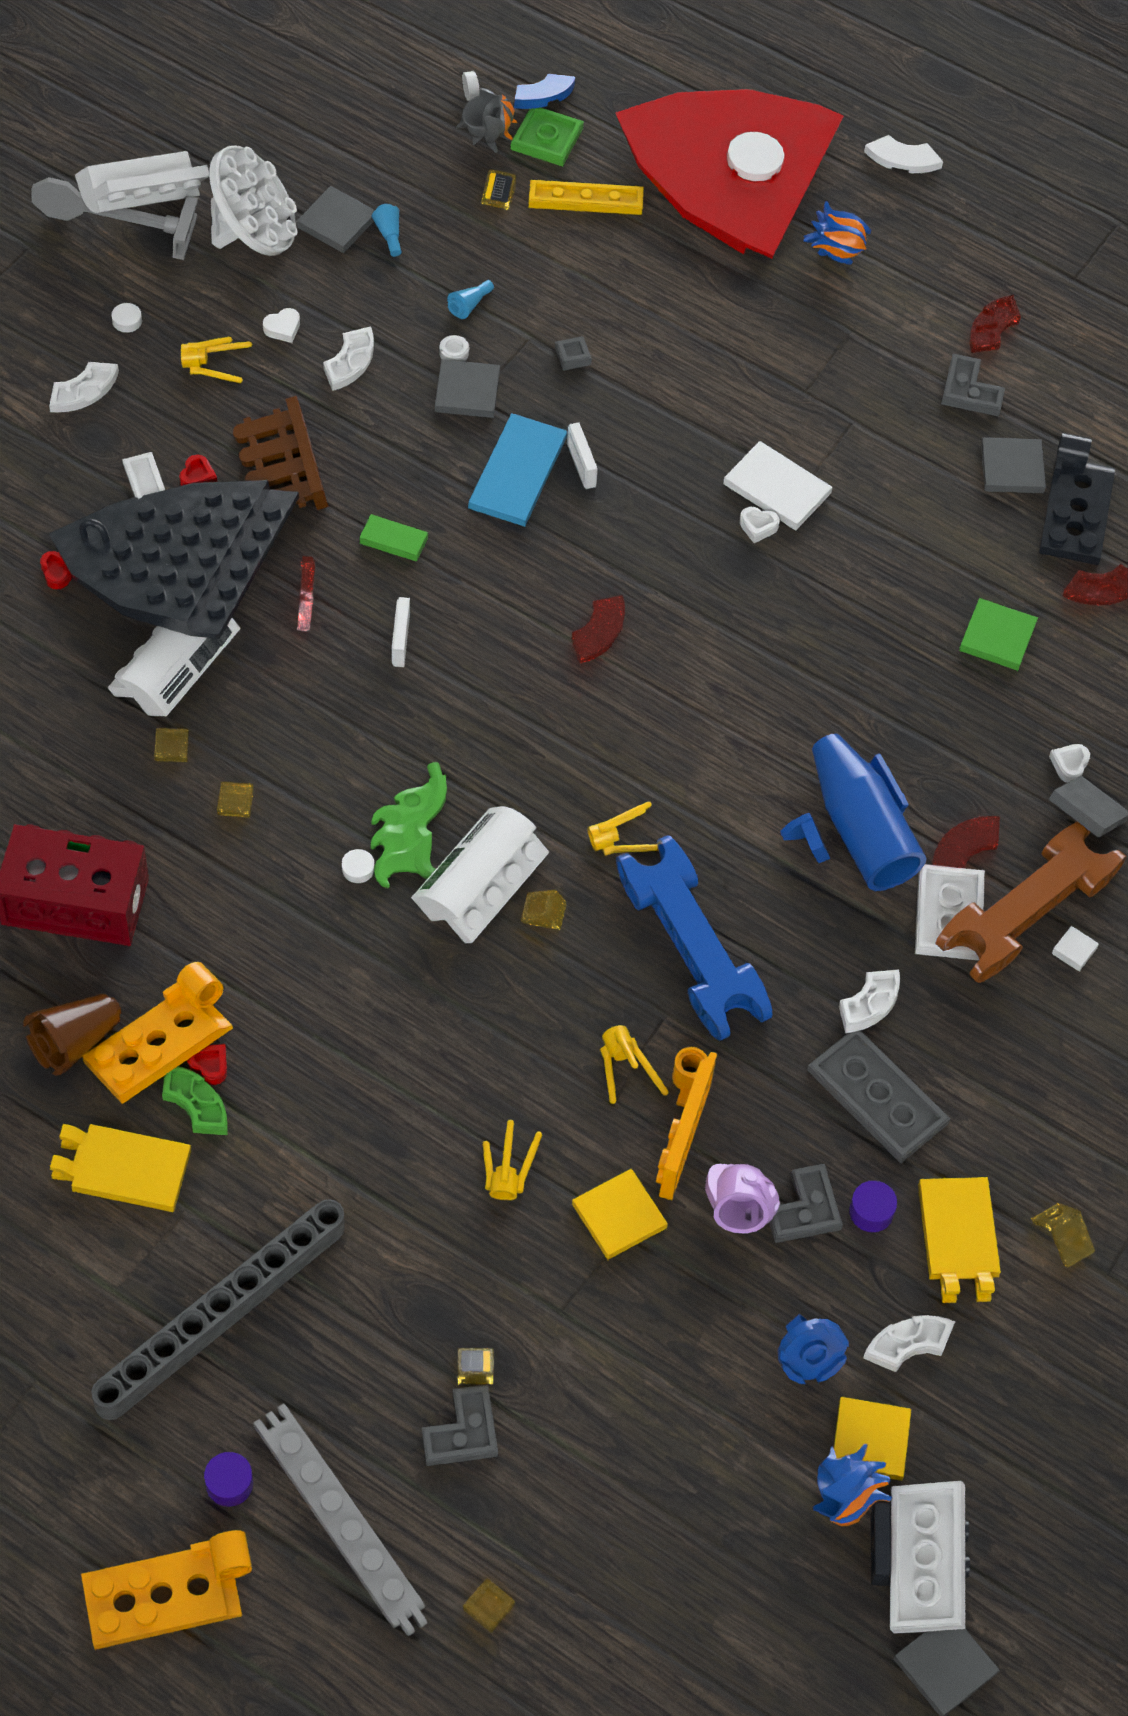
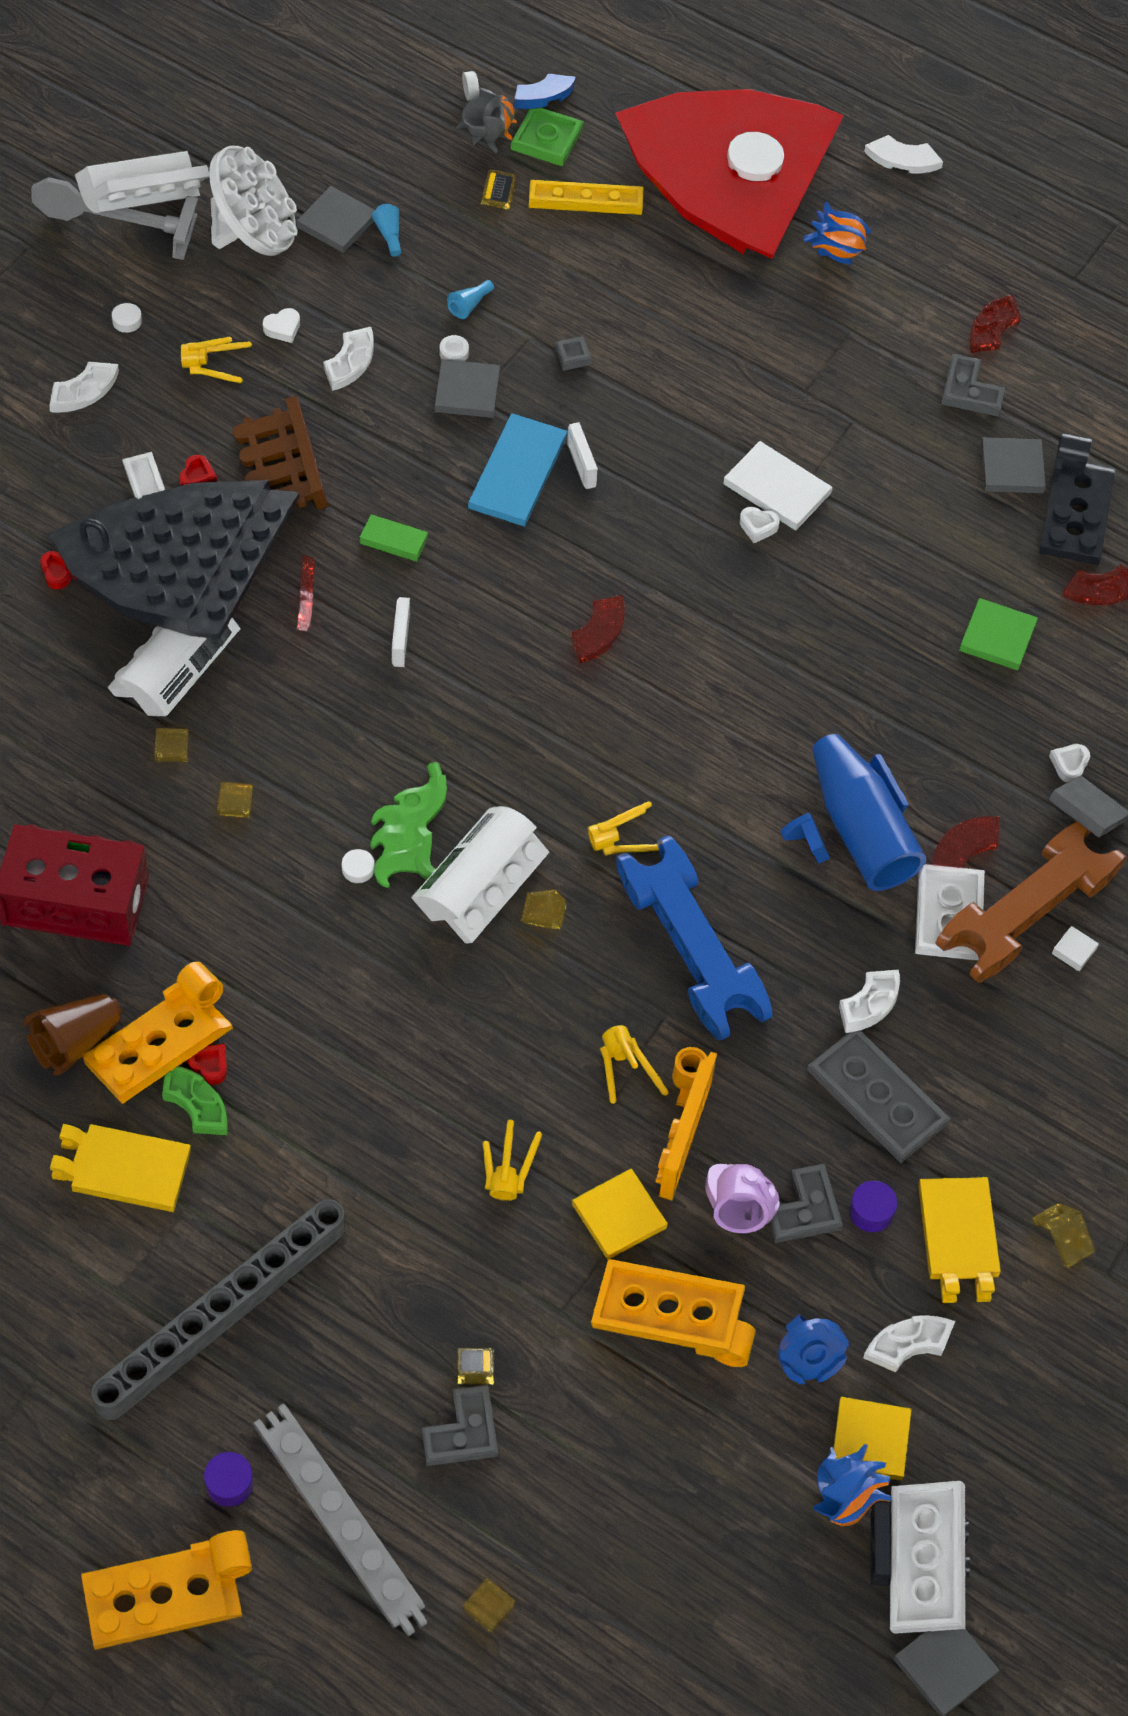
none -> light orange hinge [591,1259,756,1367]

